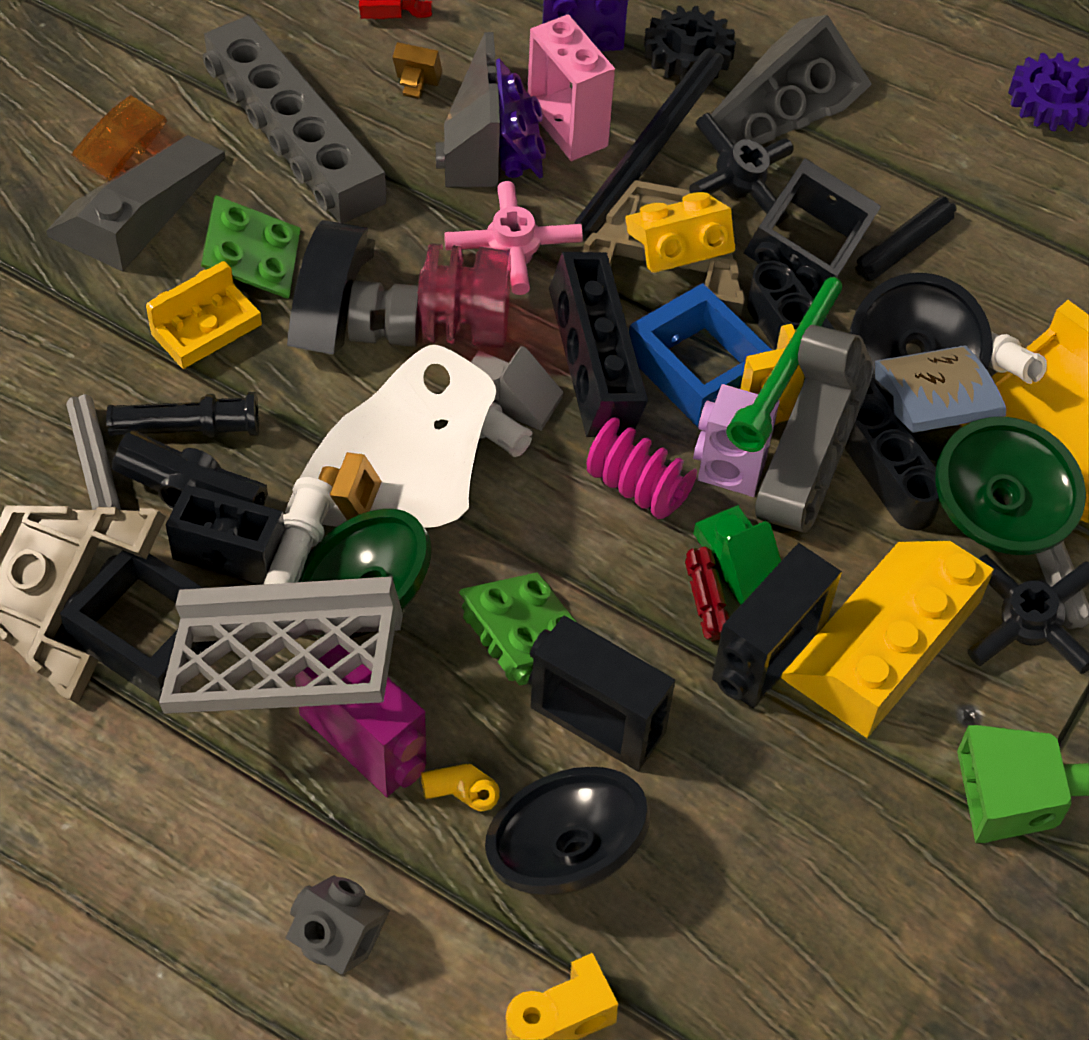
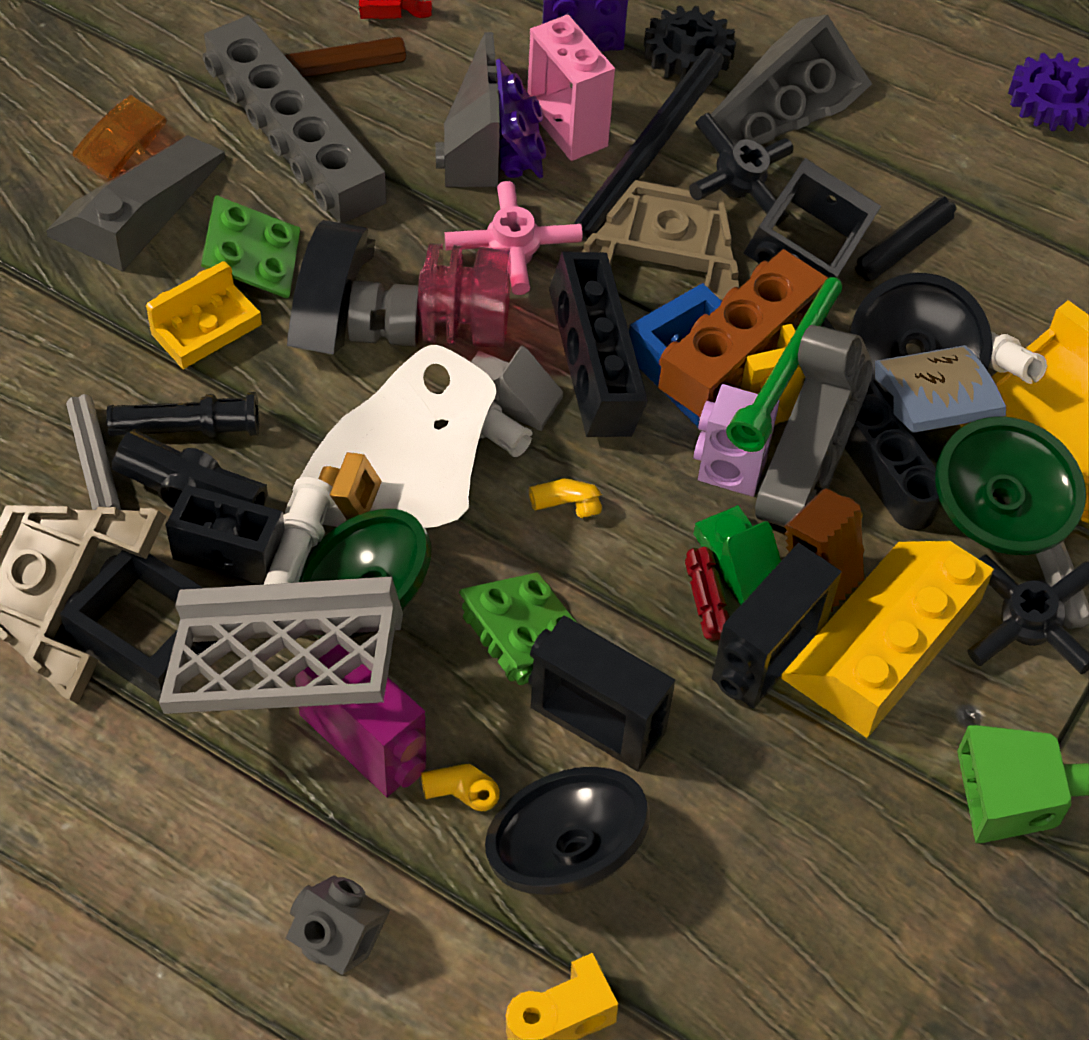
pearl gold tile [392,42,443,99] -> none
dark pink piece [587,417,697,519] -> none
yellow bracket [625,192,735,273] -> none
none -> reddish brown axle [284,36,406,78]
none -> yellow arm [529,478,602,518]
none -> dark orange brick [658,249,828,417]
none -> reddish brown brick [784,488,865,612]

